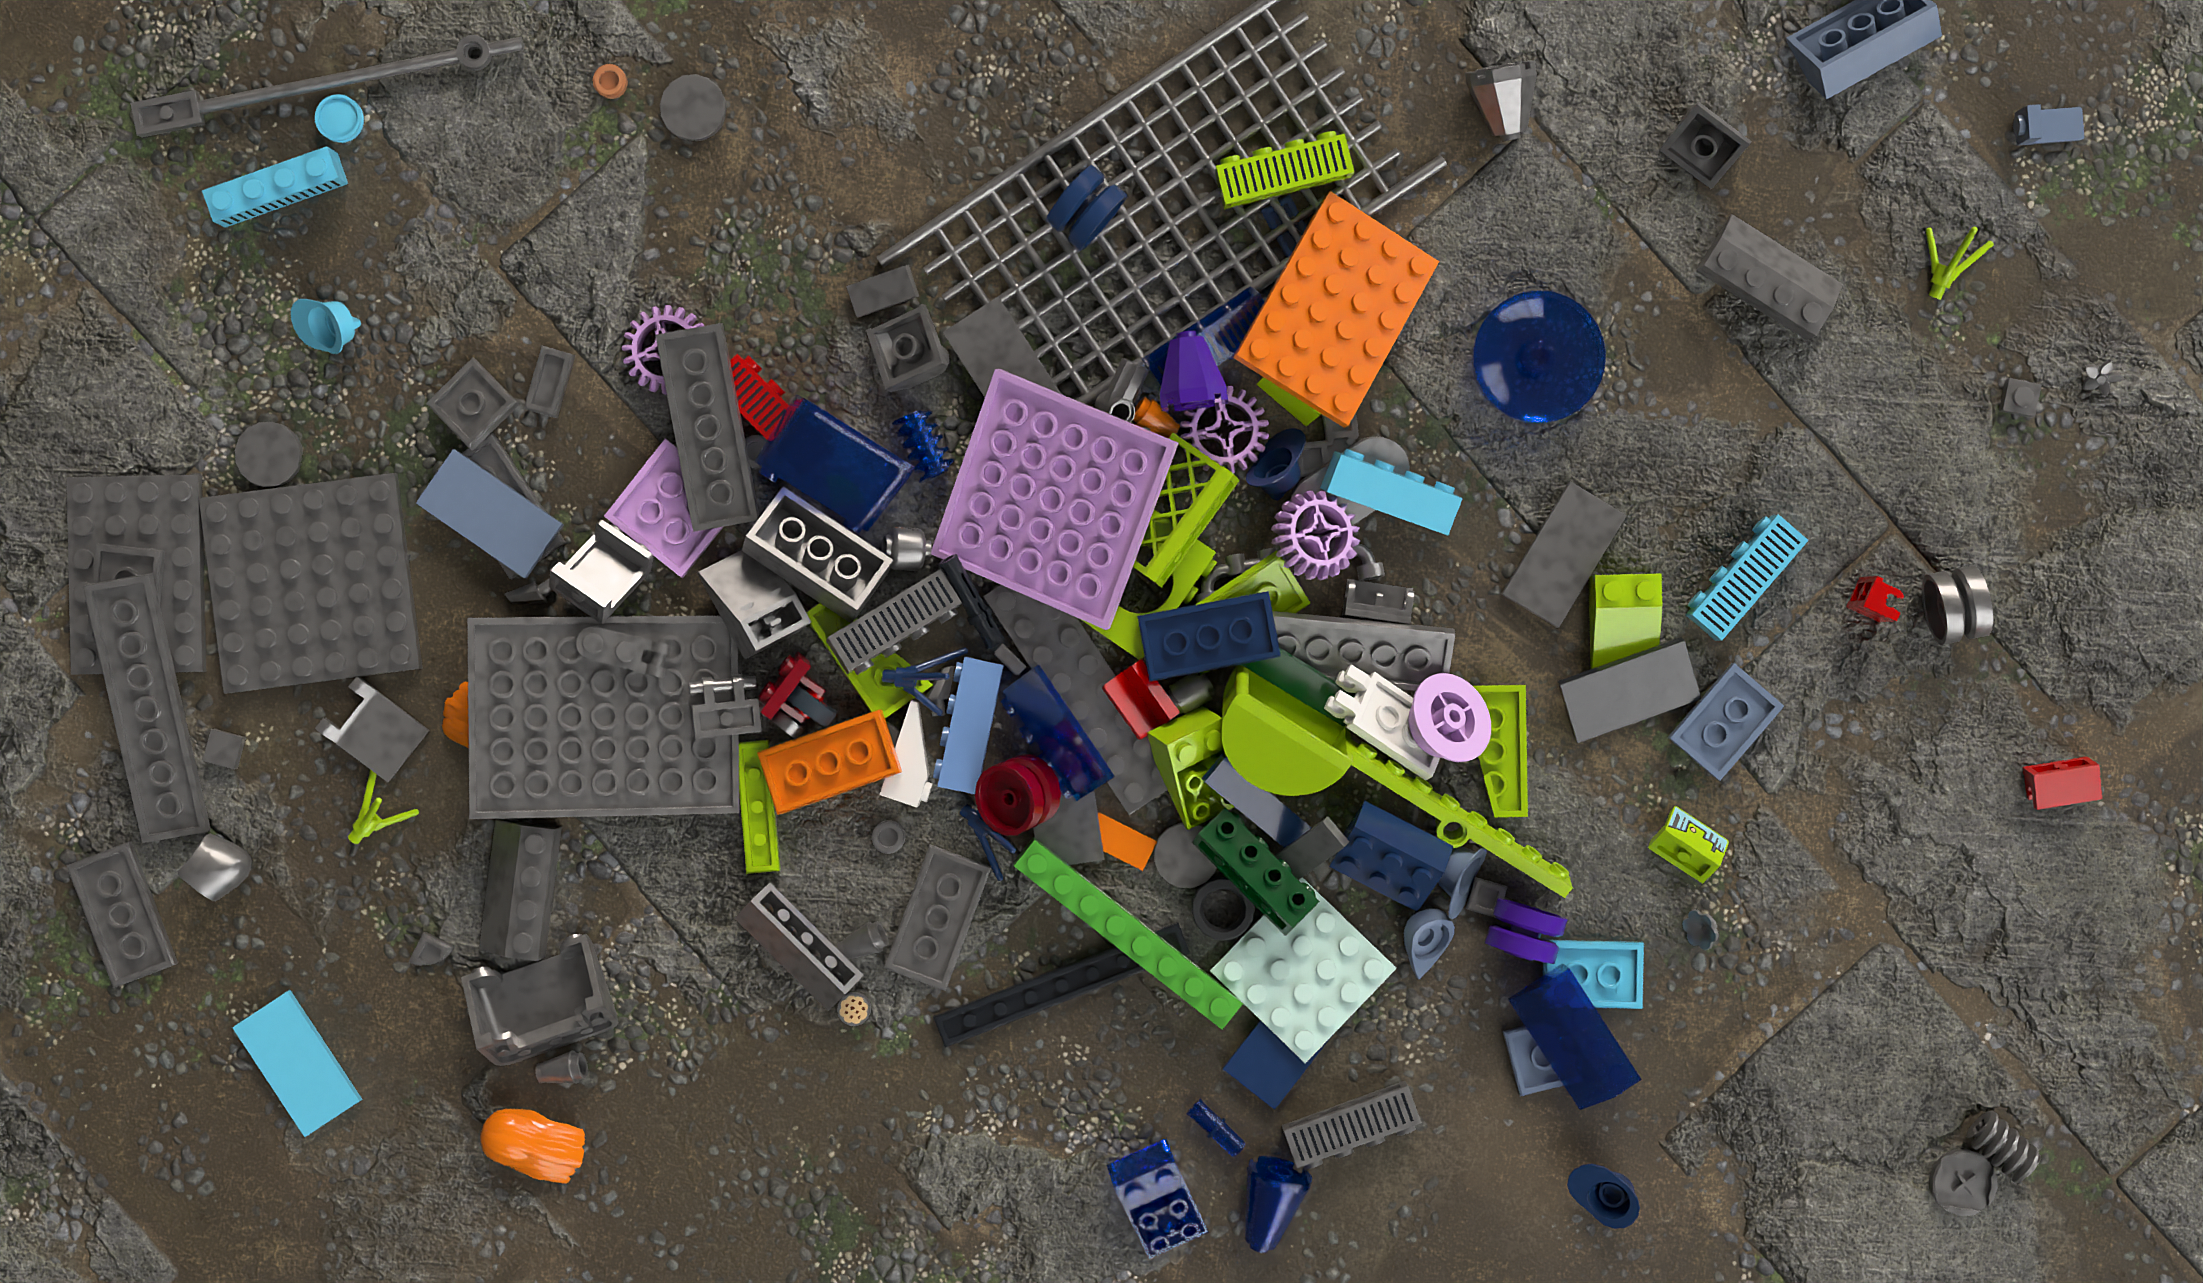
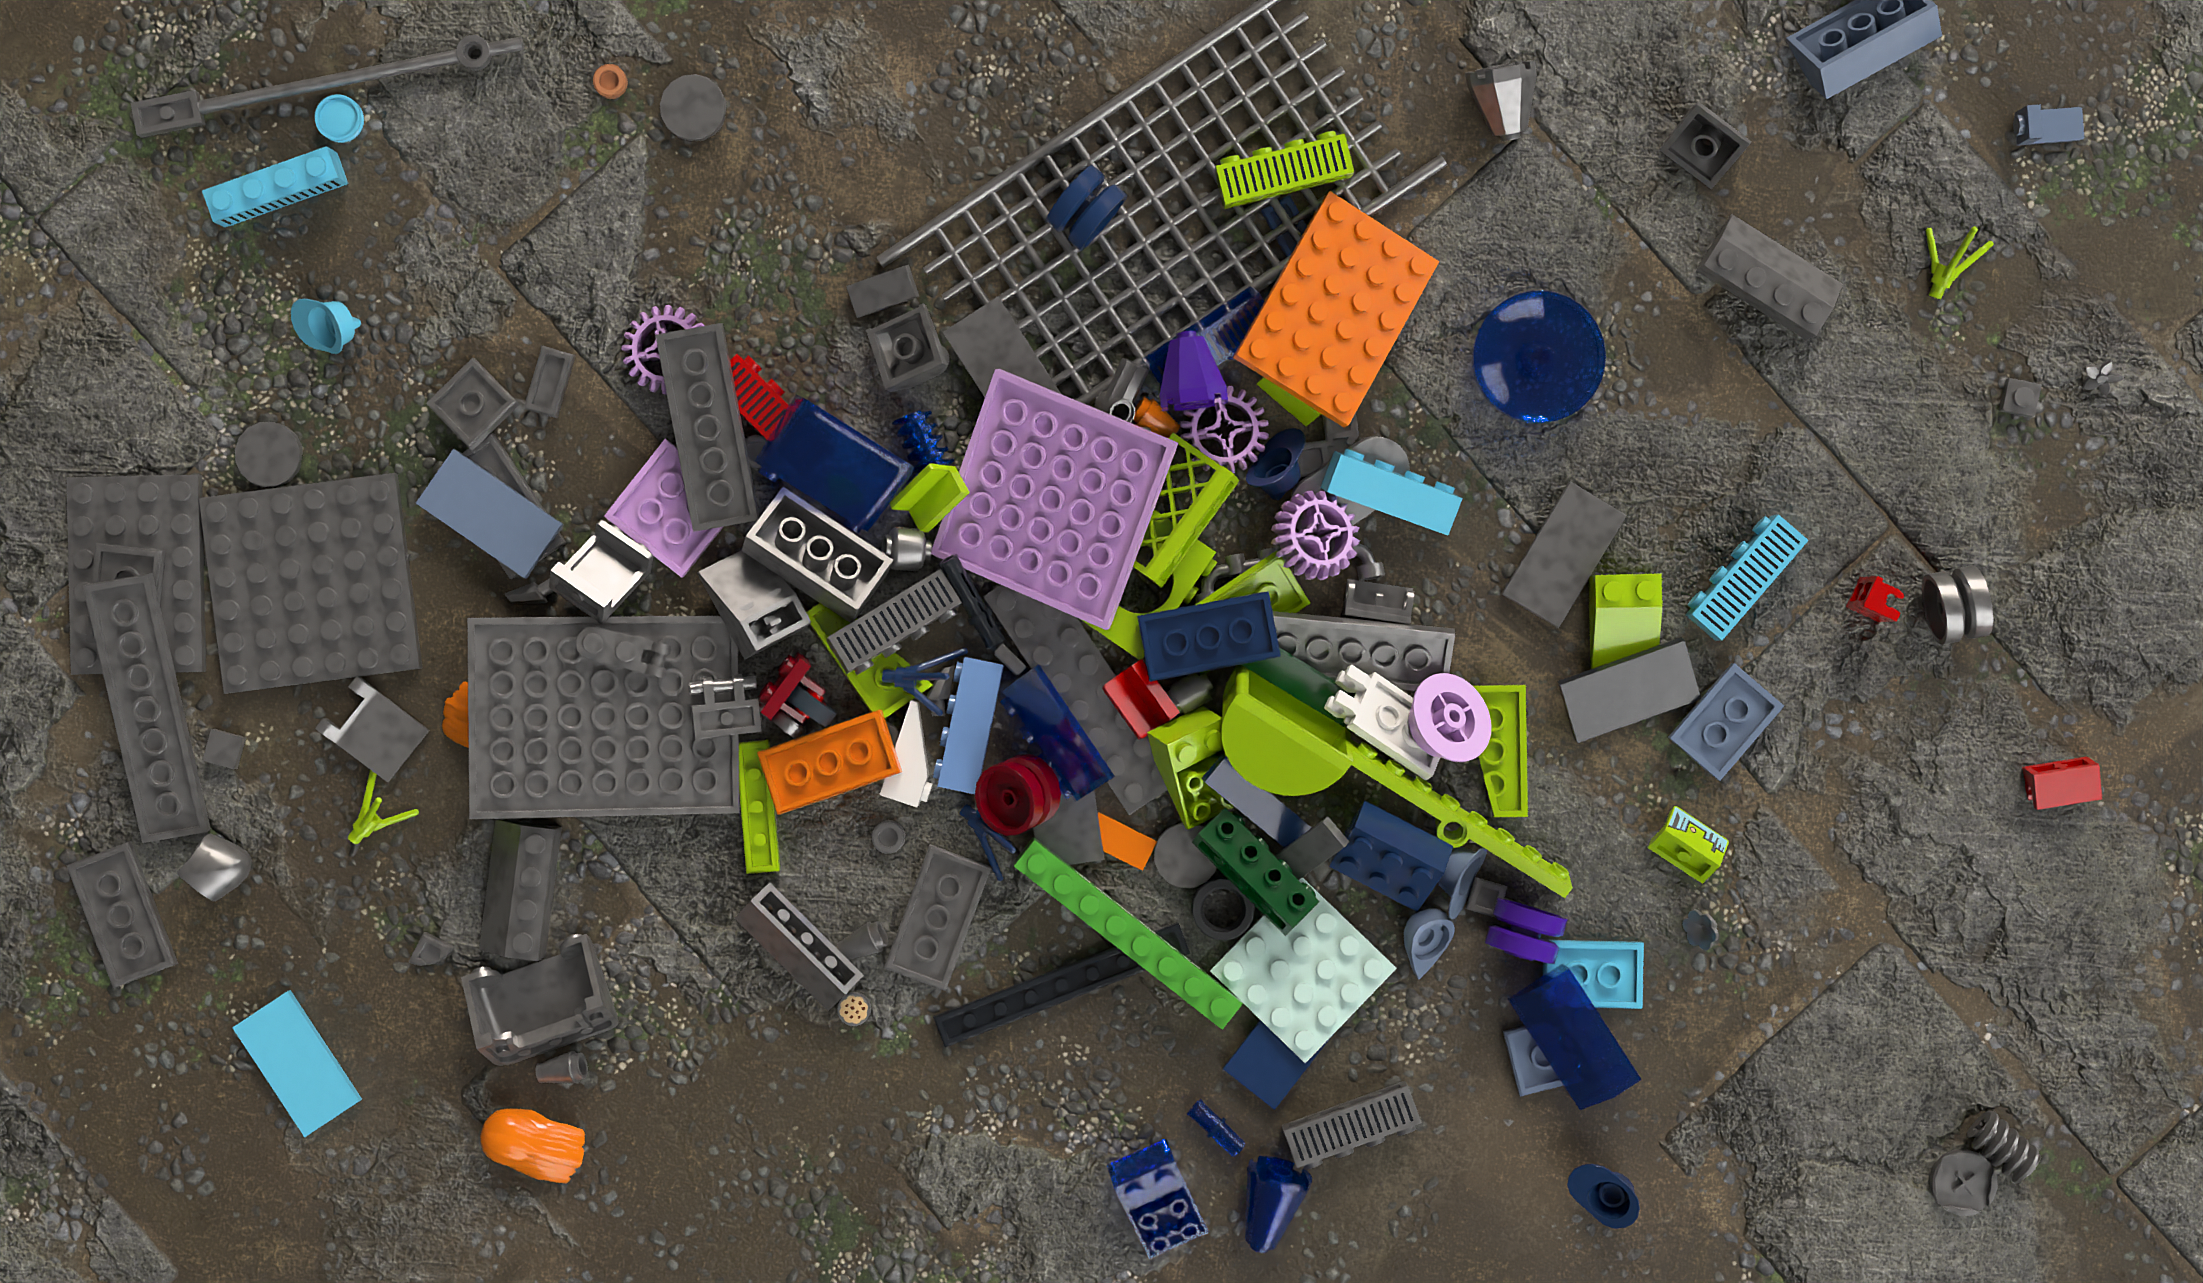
none -> lime panel [889,464,970,533]

